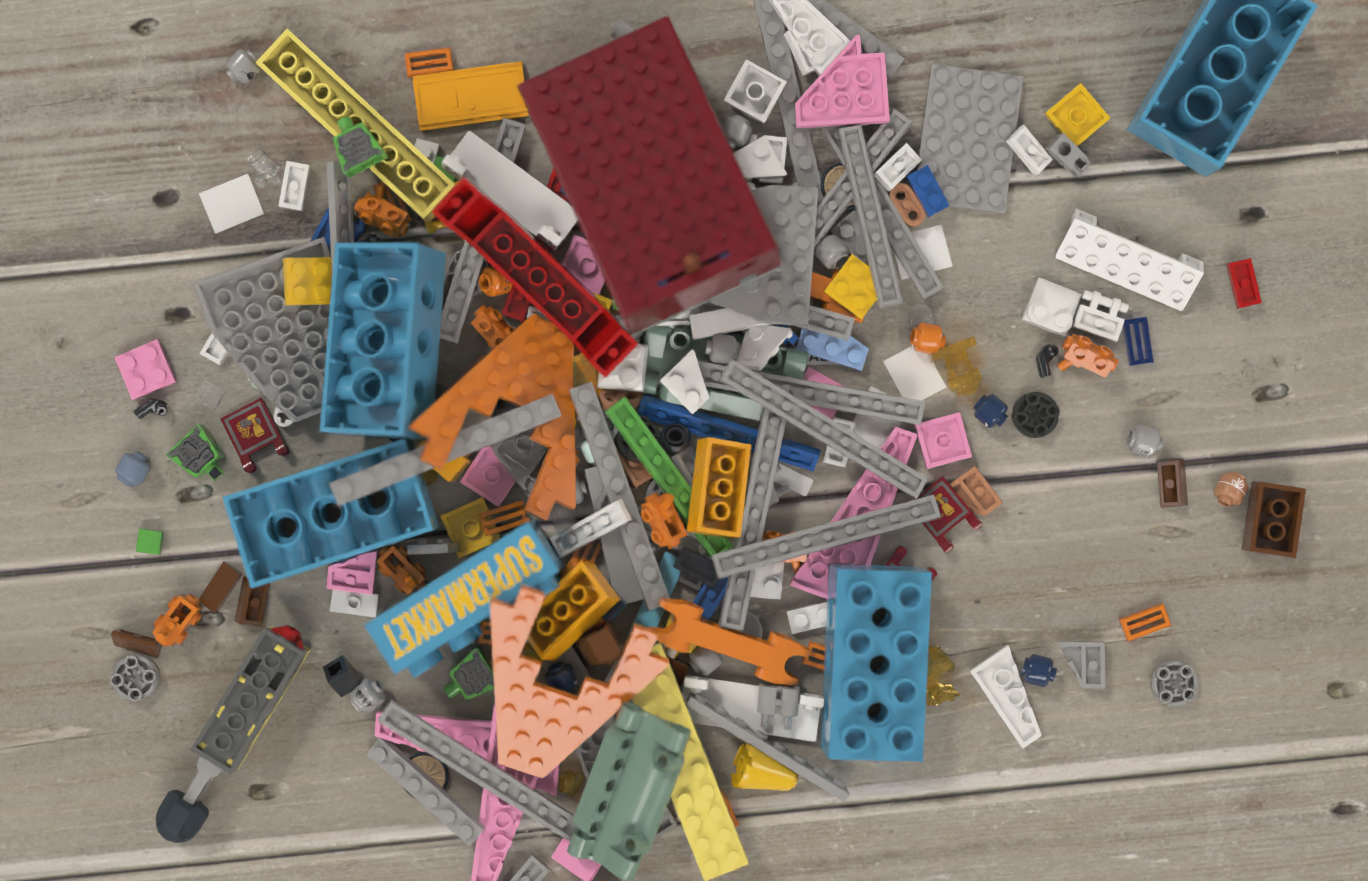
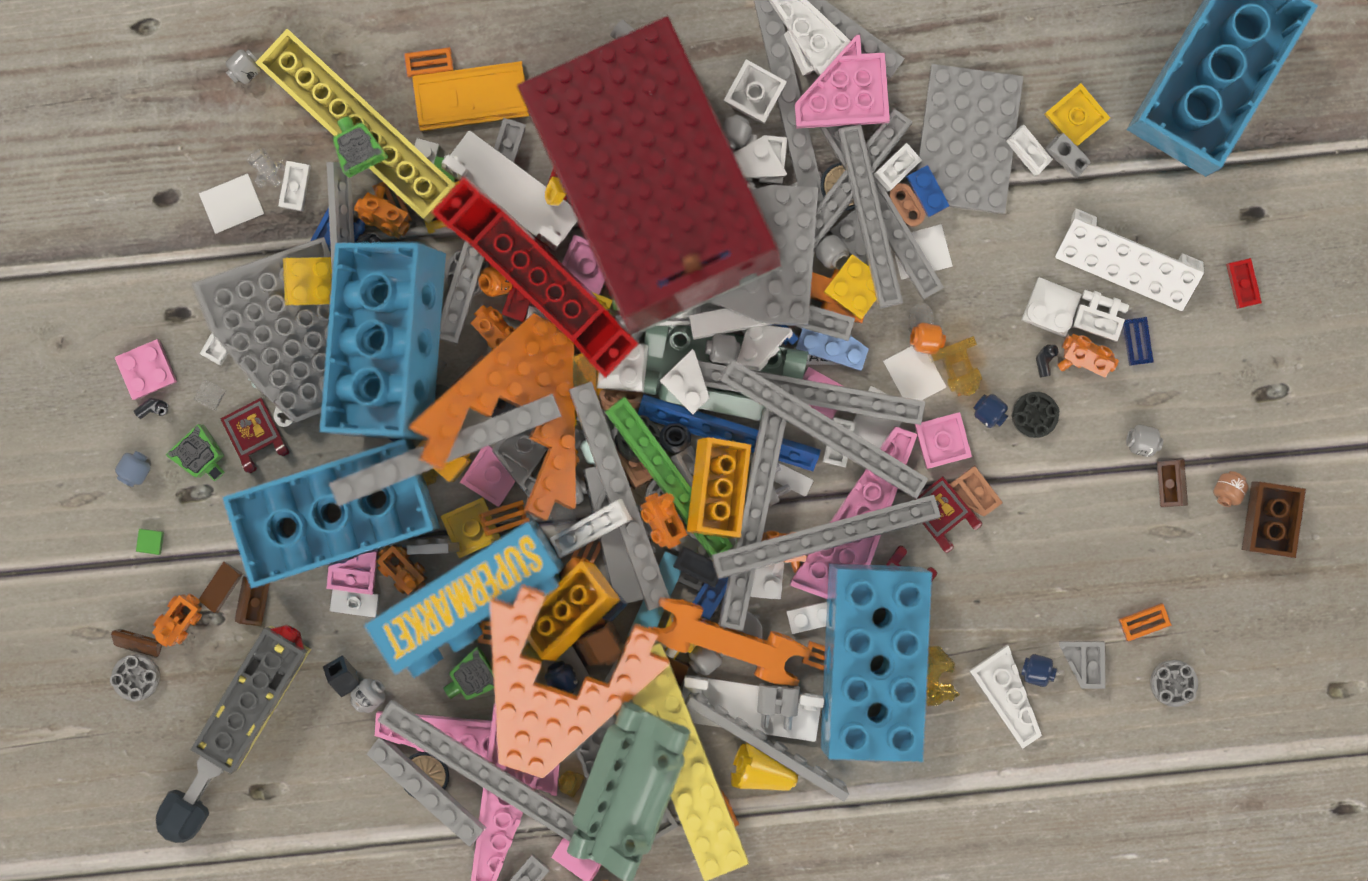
none -> yellow tile [545,177,566,206]

